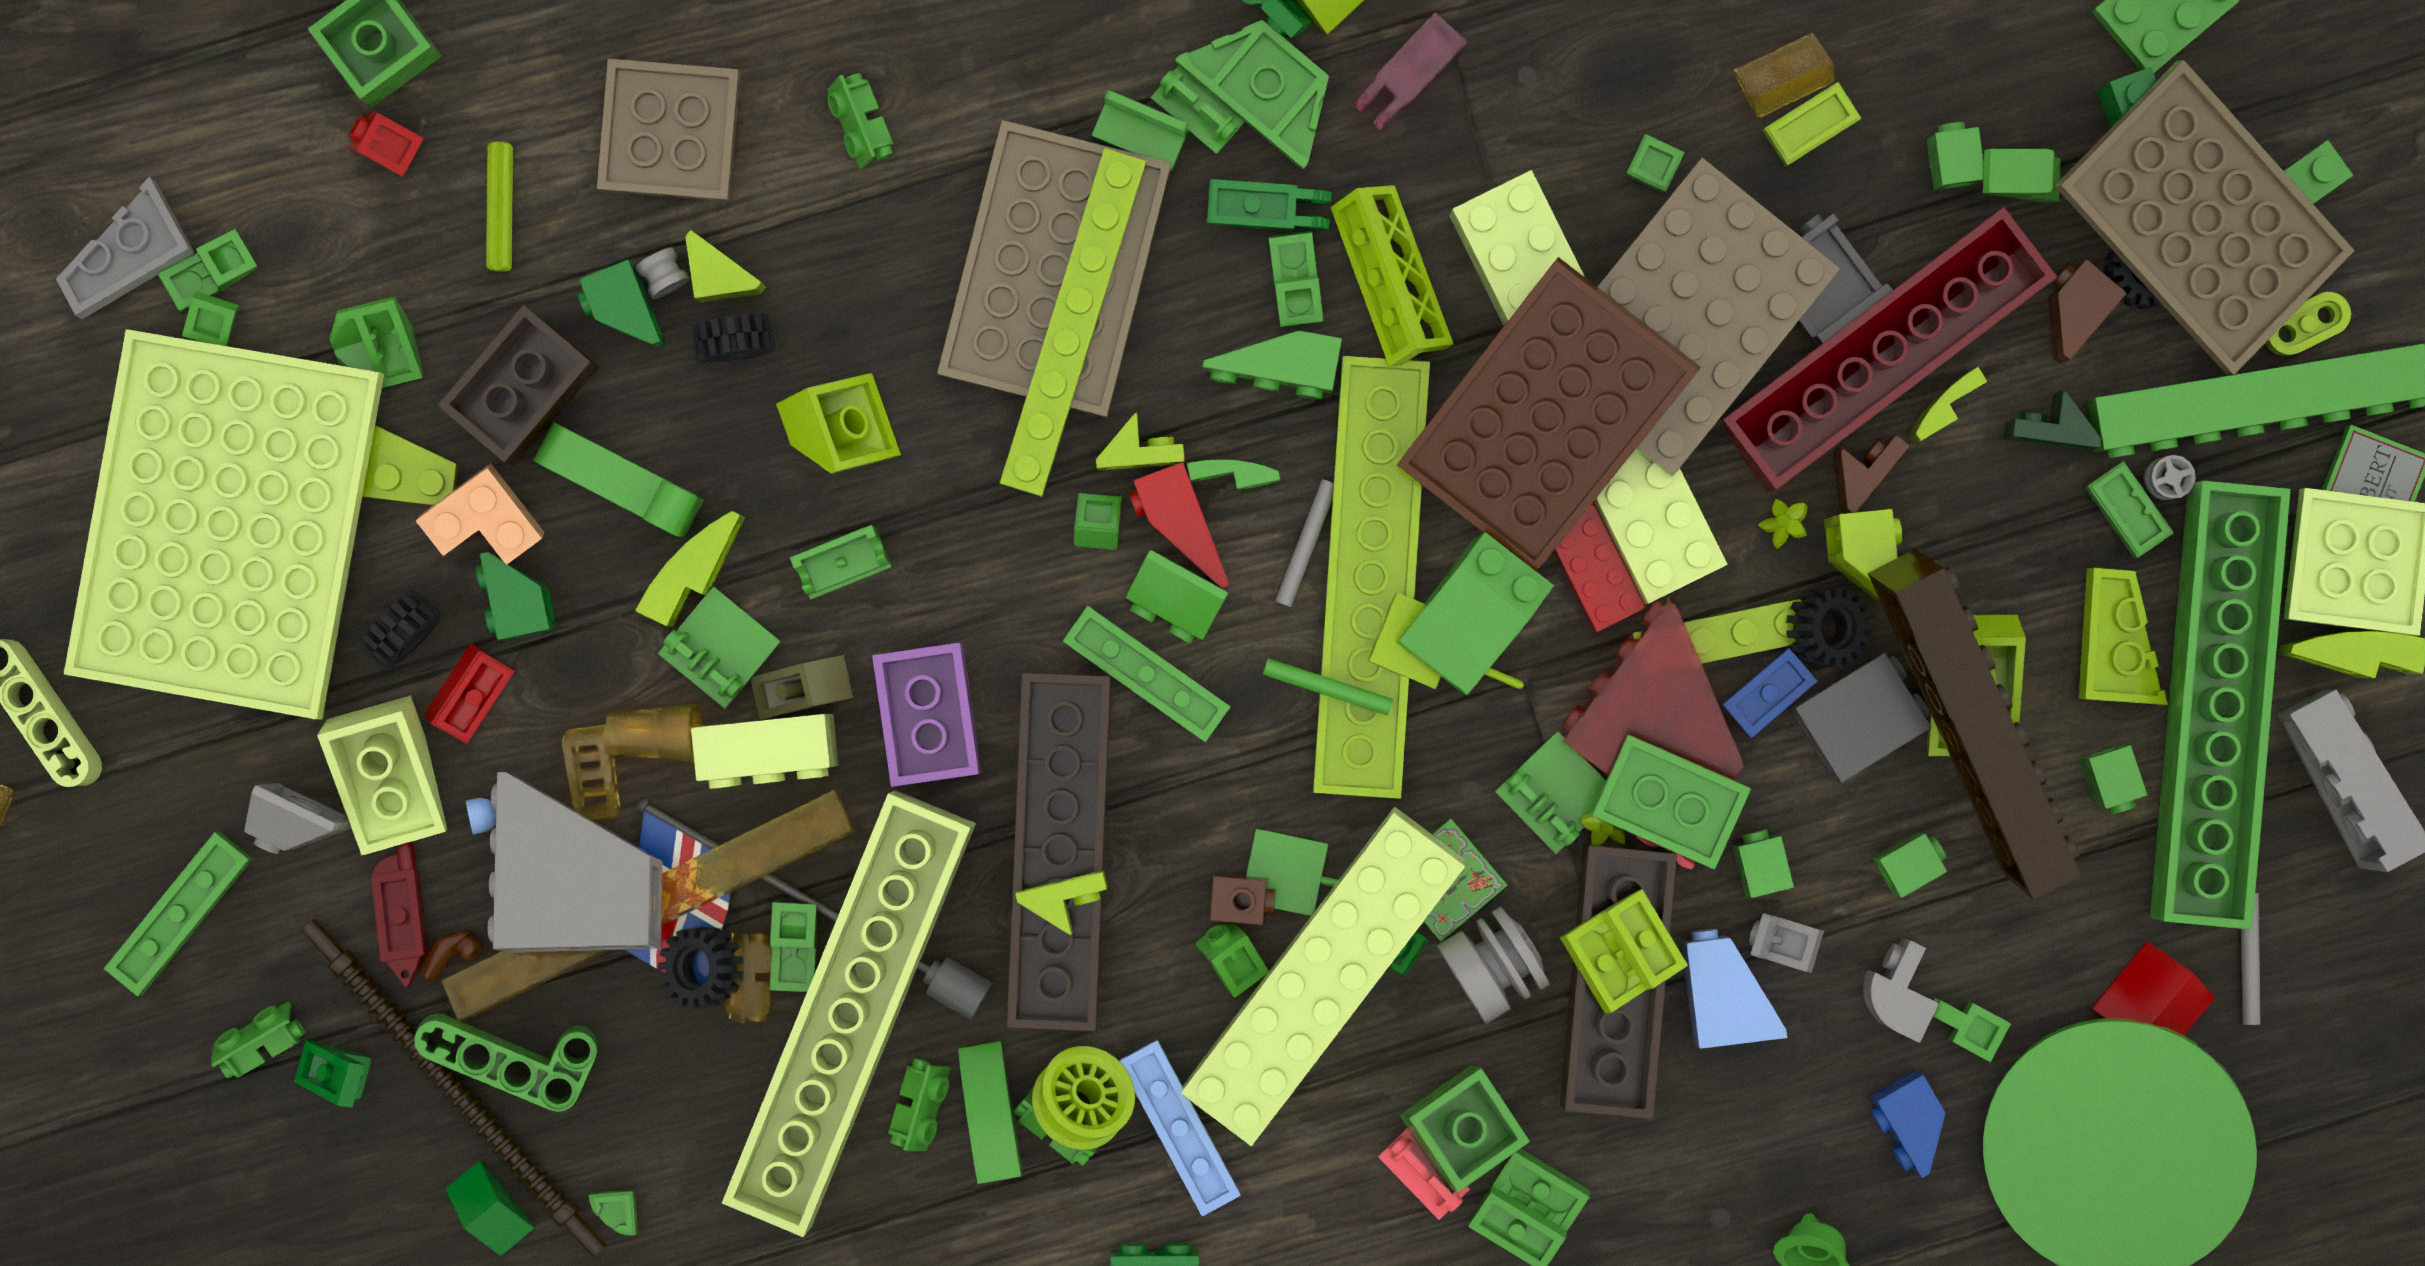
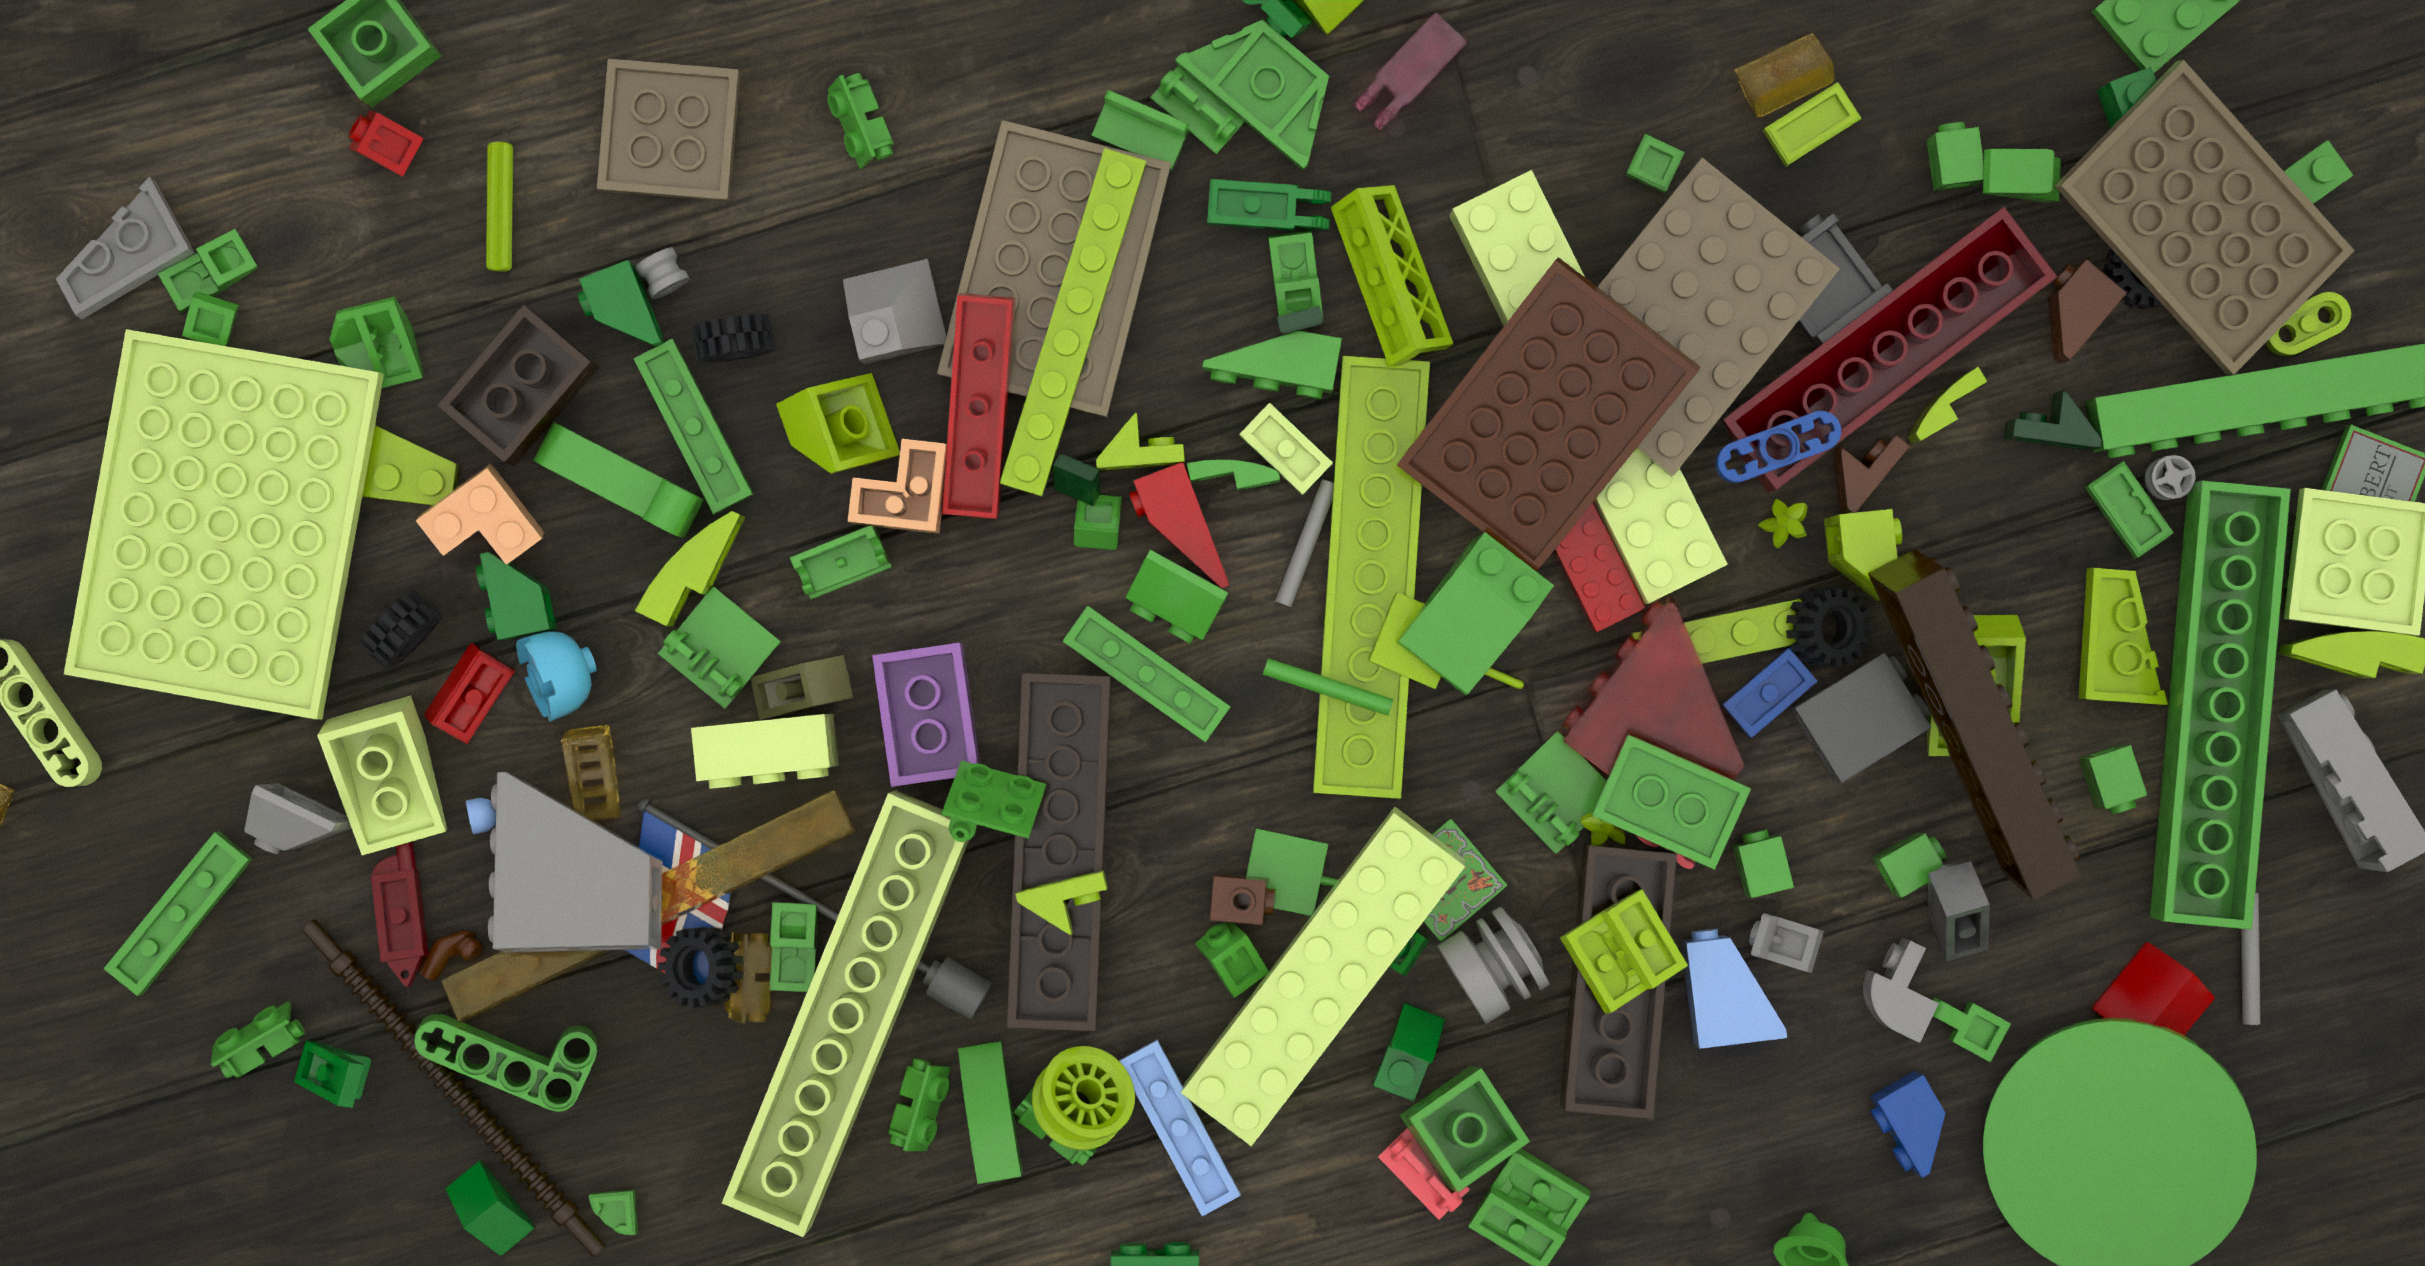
clear yellow plant [604,702,703,763] -> none
lime slope [685,230,766,303] -> none
none -> medium azure cylinder [516,631,596,722]
none -> bright green plate [633,339,754,515]
none -> light grey slope [843,259,947,365]
none -> light nougat brick [848,439,947,534]
none -> red piece [942,293,1015,519]
none -> bright green hinge [942,760,1046,842]
none -> dark green tile [1053,454,1100,506]
none -> yellowish green plate [1239,403,1333,495]
none -> dark green tile [1277,306,1323,335]
none -> green slope [1373,1003,1445,1101]
none -> blue beam [1715,411,1841,483]
none -> flat silver brick [1928,861,1990,962]

